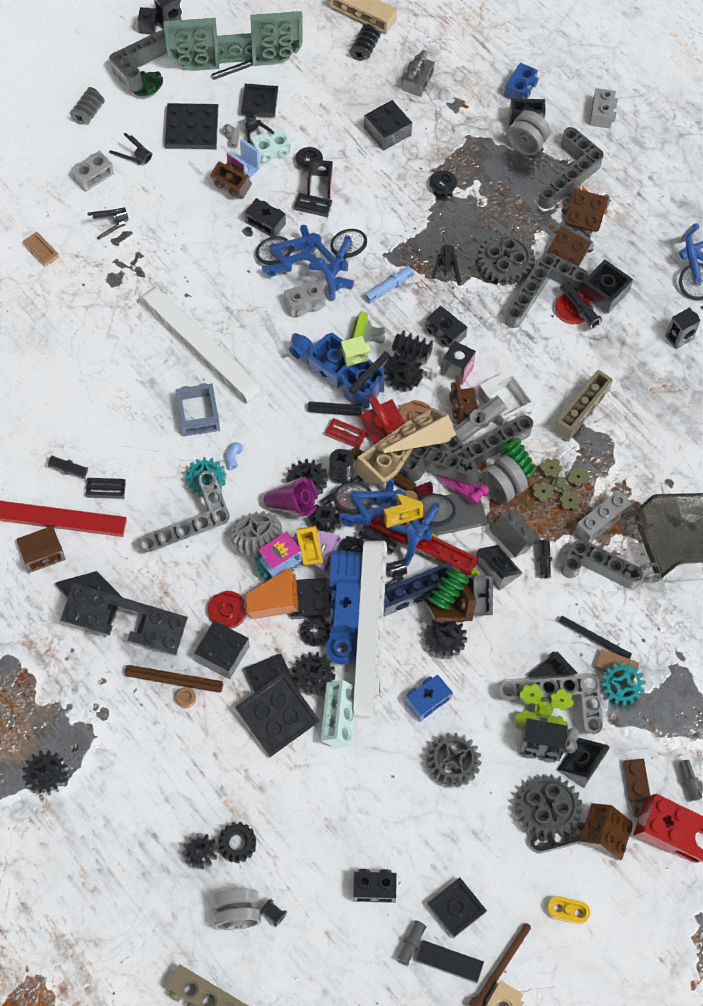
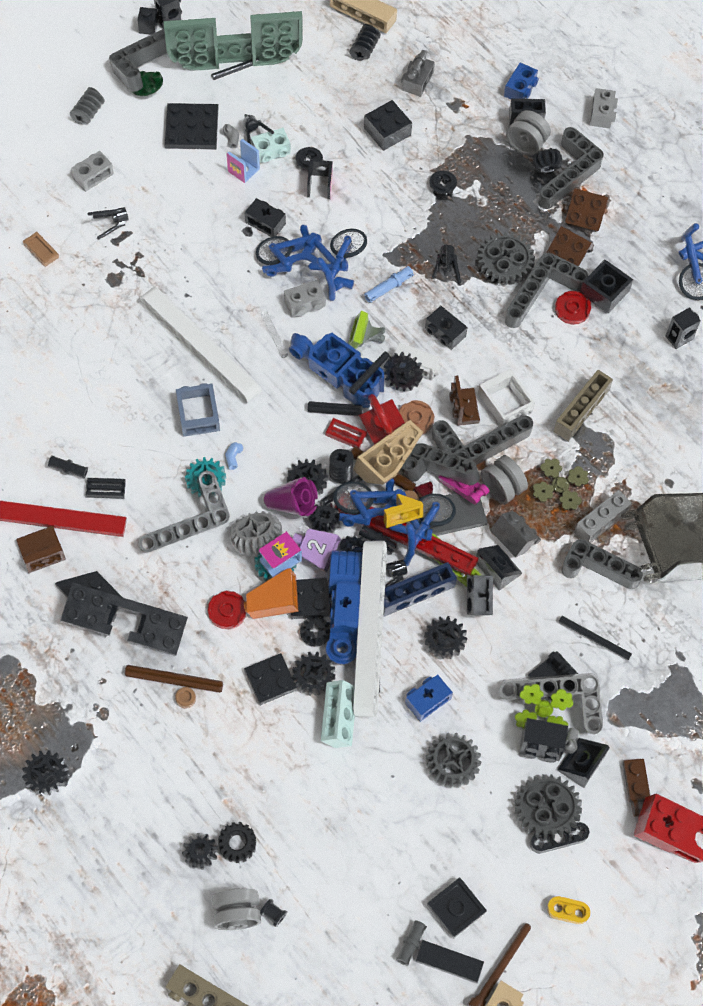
black plant [109,133,153,165] -> none
black brick [194,620,250,679] -> none
reddish brown brick [210,161,252,198] -> none
black plate [235,672,320,758] -> none
black plate [241,83,279,117] -> none
black tile [294,193,332,218] -> none
yellow slope [296,526,324,565] -> none
yellowish green brick [341,336,371,366] -> none
black brick [353,869,397,903] -> none
tan wedge [376,408,456,453] -> none
black piece [392,330,433,363] -> none
reddish brown bracket [424,583,477,623] -> none
green piece [427,565,469,610] -> none
black piece [441,340,476,385] -> none
light grey piece [454,395,508,442] -> none
green piece [498,438,536,477] -> none
black axle [537,539,552,579] -> none
black pin [560,281,602,329] -> none
reddish brown bracket [579,803,633,861] -> none
medium nougat tile [595,649,639,681] -> none
teal gear [601,661,646,705] -> none
dark grey axle [679,759,703,802] -> none
none -> black gear [533,148,563,174]

